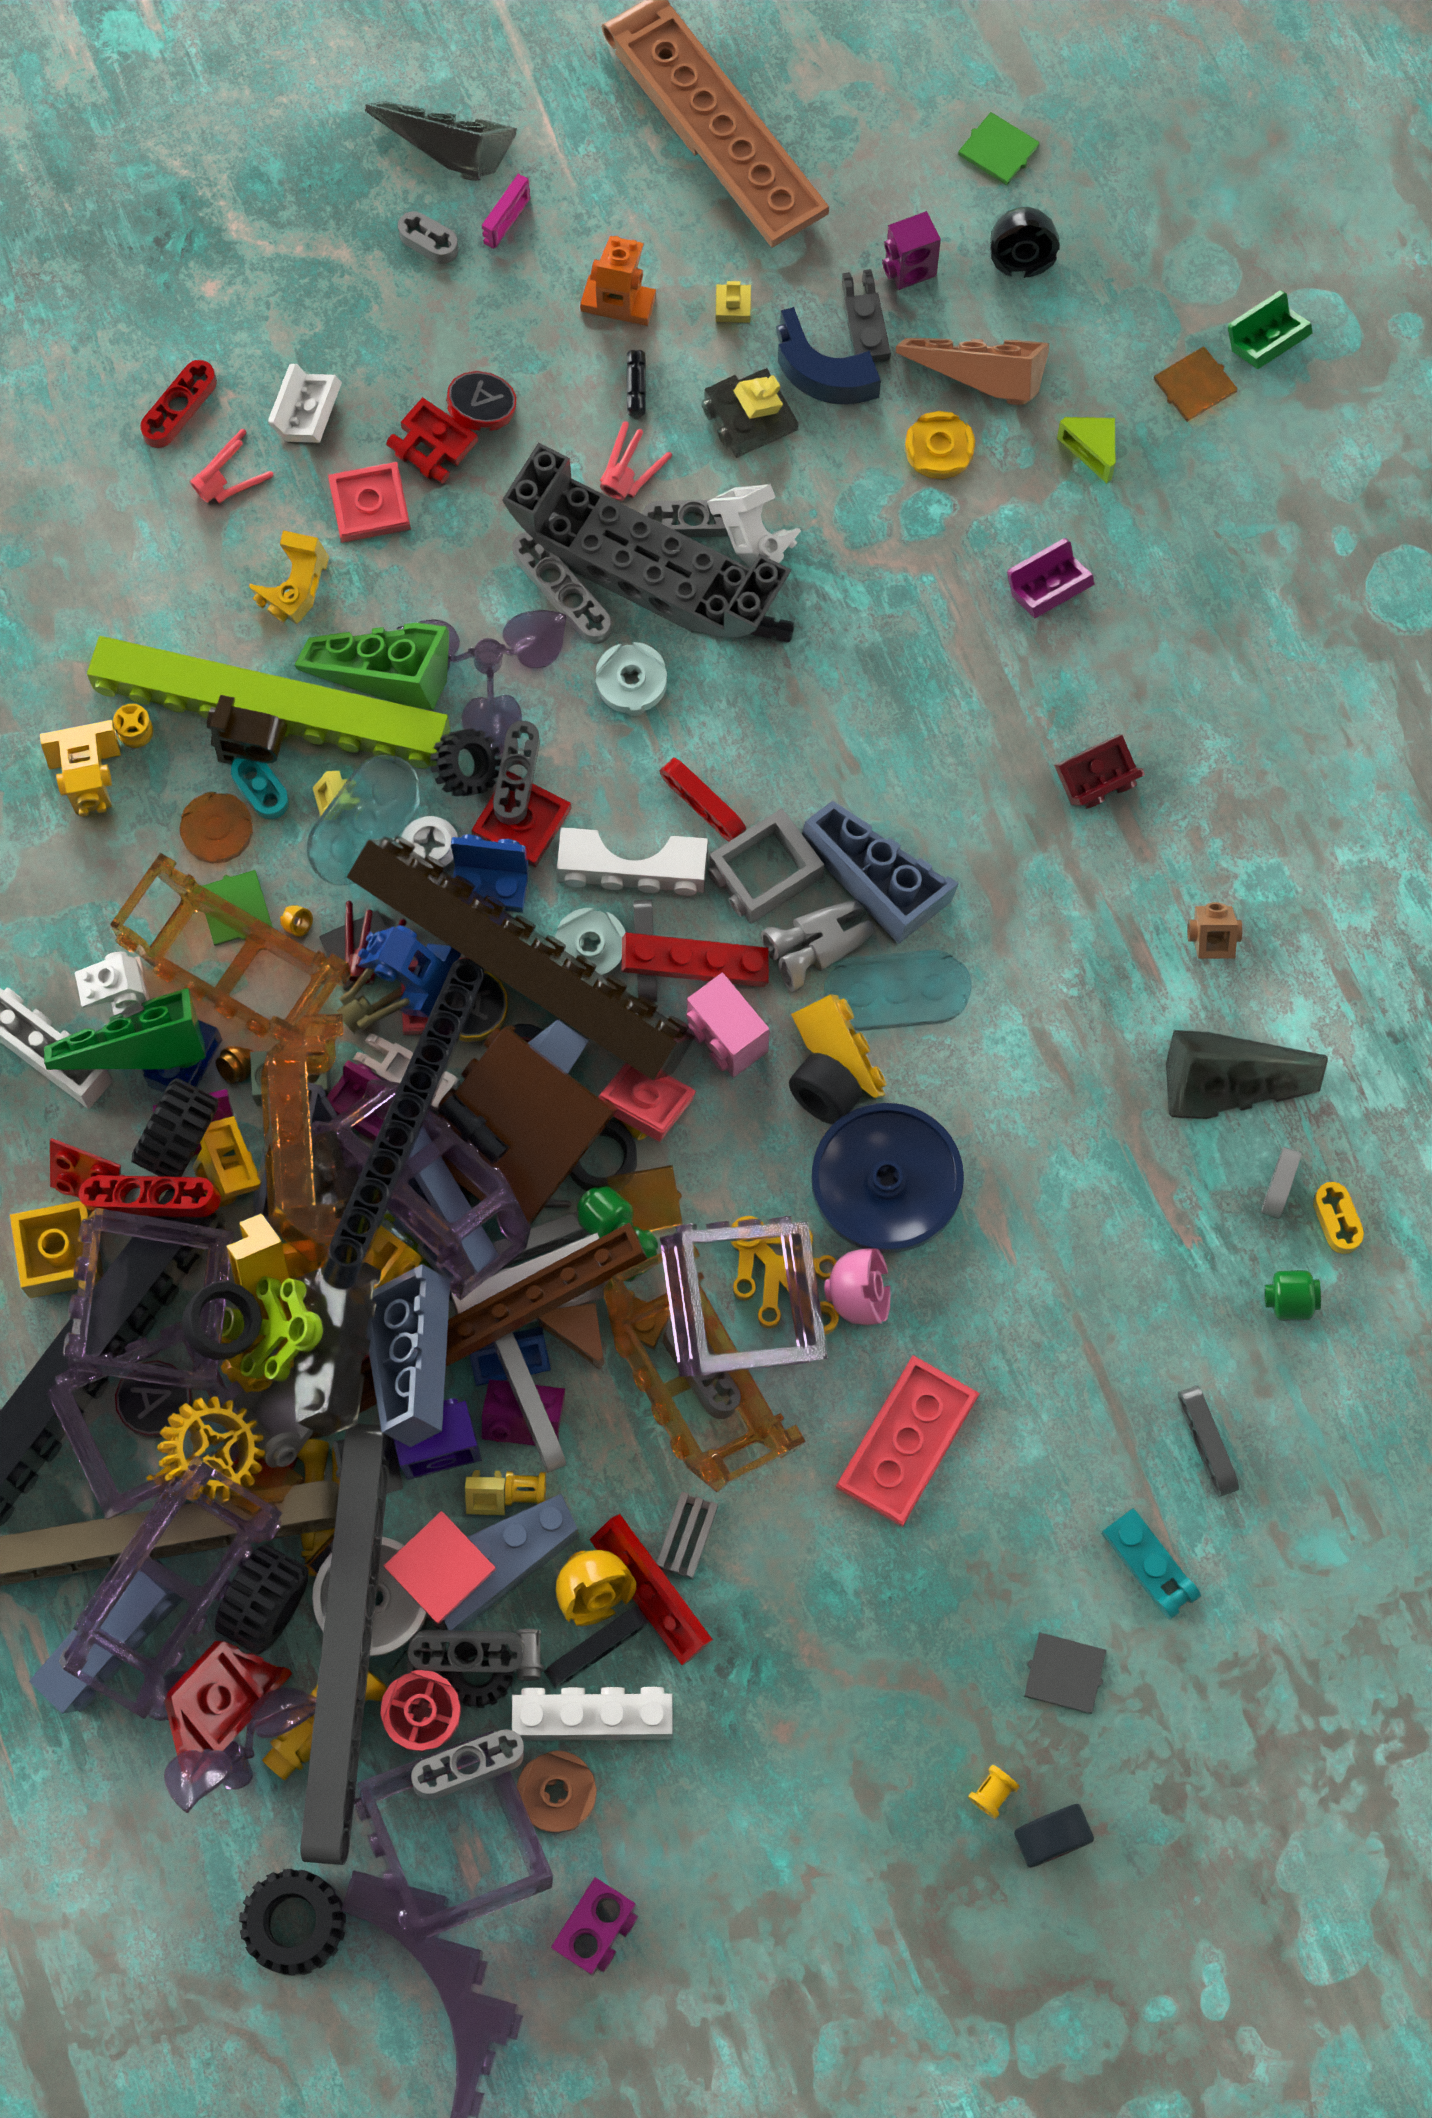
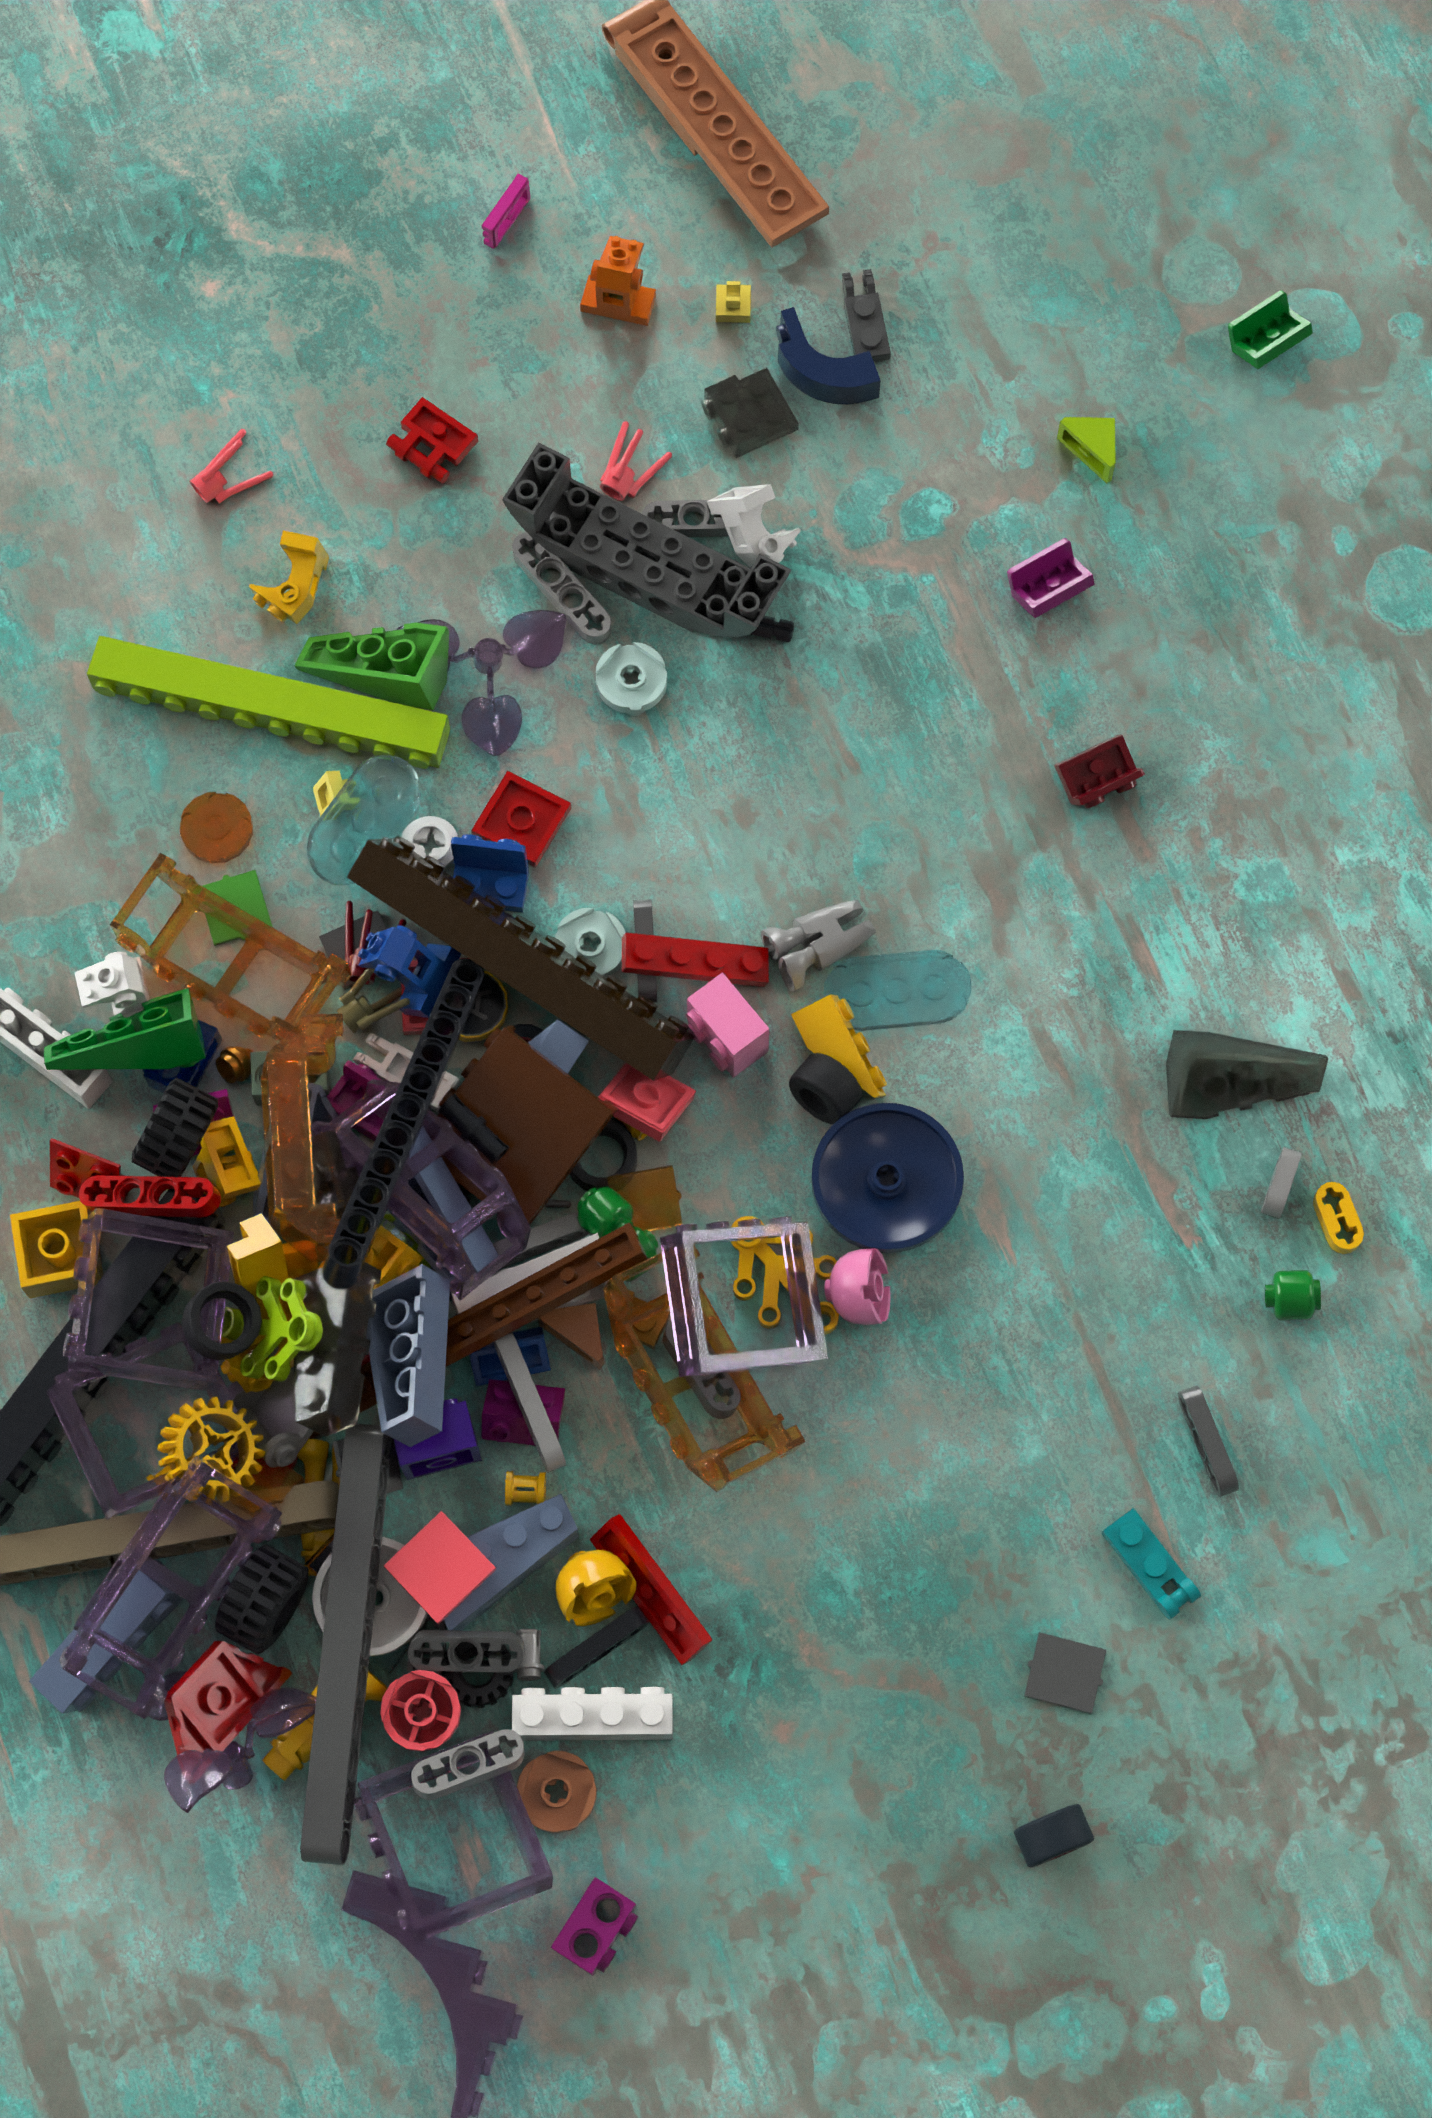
yellow tile [40,720,121,816] -> none
yellow wheel [113,704,154,748] -> none
black tile [115,1360,193,1438] -> none
red beam [140,360,217,448] -> none
dark brown pin [207,695,287,765] -> none
teal plate [231,757,289,820] -> none
black tyre [239,1869,346,1976] -> none
white bracket [268,364,342,443] -> none
yellow hinge [280,905,313,937] -> none
coral tile [328,462,411,543] -> none
clear smoke wedge [365,101,517,181] -> none
light grey beam [398,211,458,264] -> none
black tyre [430,728,501,797] -> none
tile [446,371,517,431] -> none
light yellow tile [465,1470,506,1515] -> none
dark grey beam [493,721,540,825] -> none
white arch [557,827,708,896] -> none
black axle [627,350,646,417] -> none
light grey tile [657,1492,718,1580] -> none
red beam [659,758,746,842] -> none
light grey window [708,808,824,924] -> none
light yellow tile [733,375,783,419] -> none
sand blue wedge [802,800,959,944] -> none
coral tile [836,1355,980,1527] -> none
magenta brick [882,211,941,290] -> none
nougat wedge [896,338,1050,405] -> none
yellow tile [905,411,975,480] -> none
bright green piece [958,112,1040,185] -> none
yellow bush [968,1765,1020,1819] -> none
black cylinder [990,207,1060,278] -> none
clear orange piece [1154,346,1238,422] -> none
medium nougat brick [1187,902,1242,959] -> none

